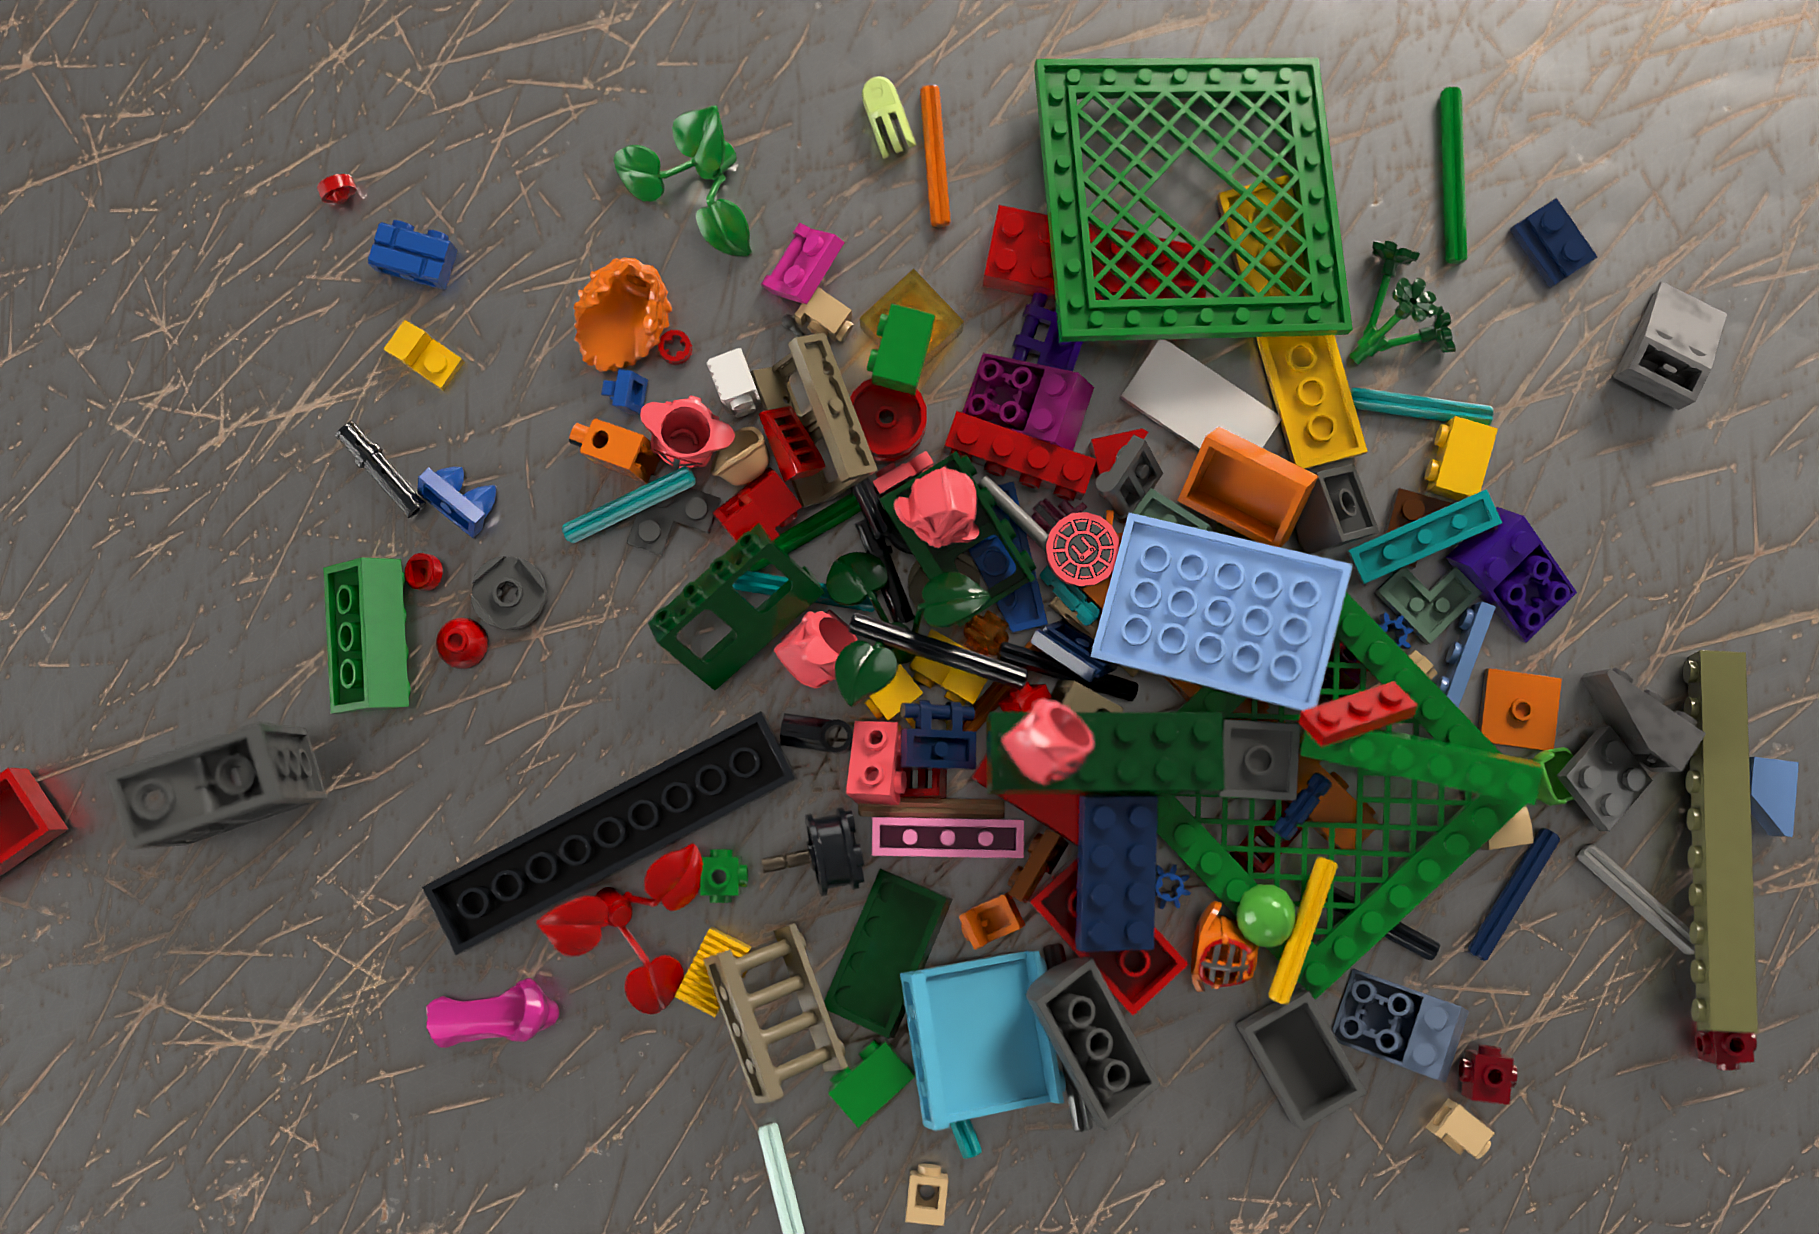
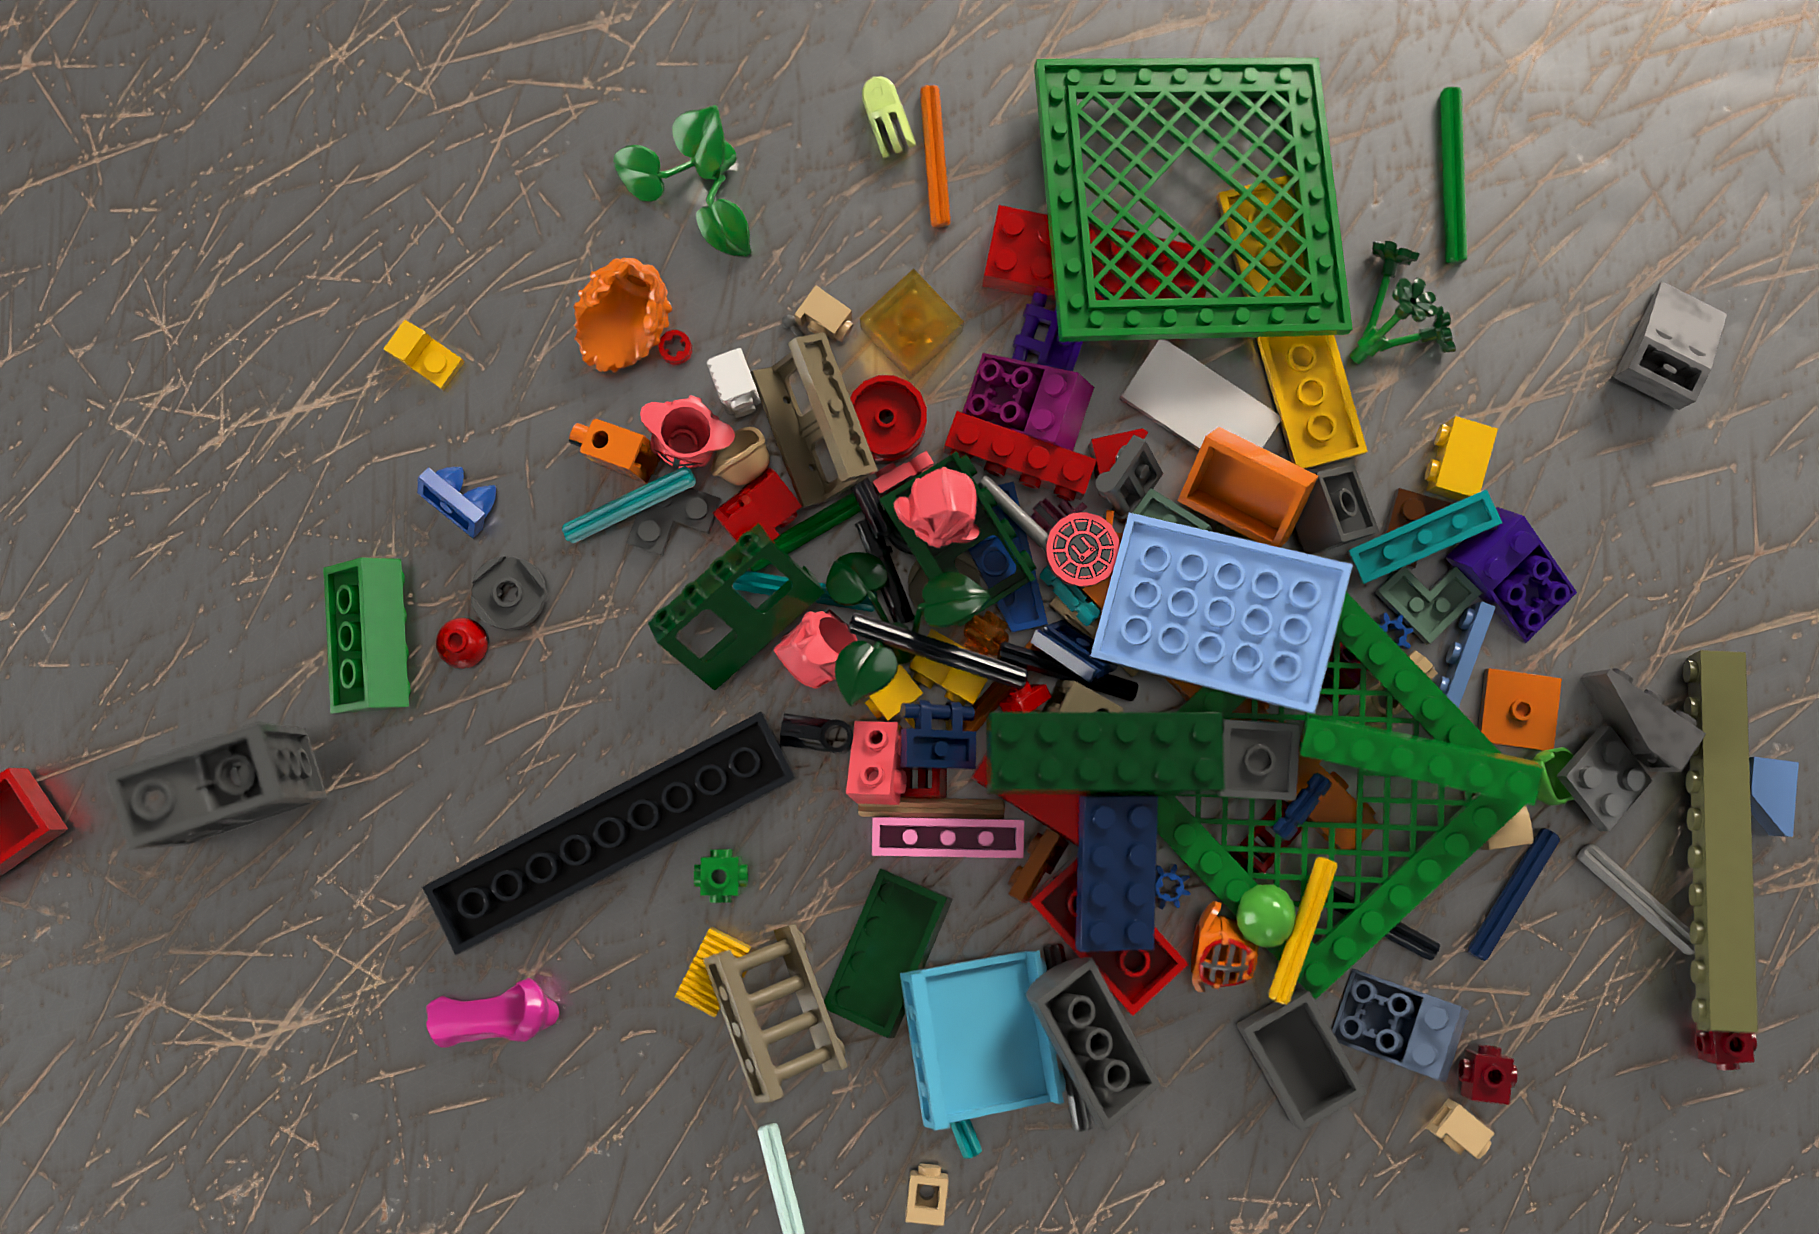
red tile [317,174,357,204] -> none
black pin [335,421,426,518] -> none
blue brick [368,220,457,290] -> none
red tile [405,553,443,591] -> none
red plant [536,843,703,1014] -> none
blue tile [601,369,648,415] -> none
red slope [758,405,826,482] -> none
dark pink plate [761,223,845,304] -> none
black wheel [761,807,864,896] -> none
green brick [828,1038,915,1128] -> none
green brick [867,303,935,395] -> none
orange bracket [959,891,1025,950] -> none
coral piece [1002,699,1093,785] -> none
red plate [1298,681,1418,747] -> none
teal axle [1350,387,1493,426] -> none
dark blue plate [1509,198,1598,288] -> none

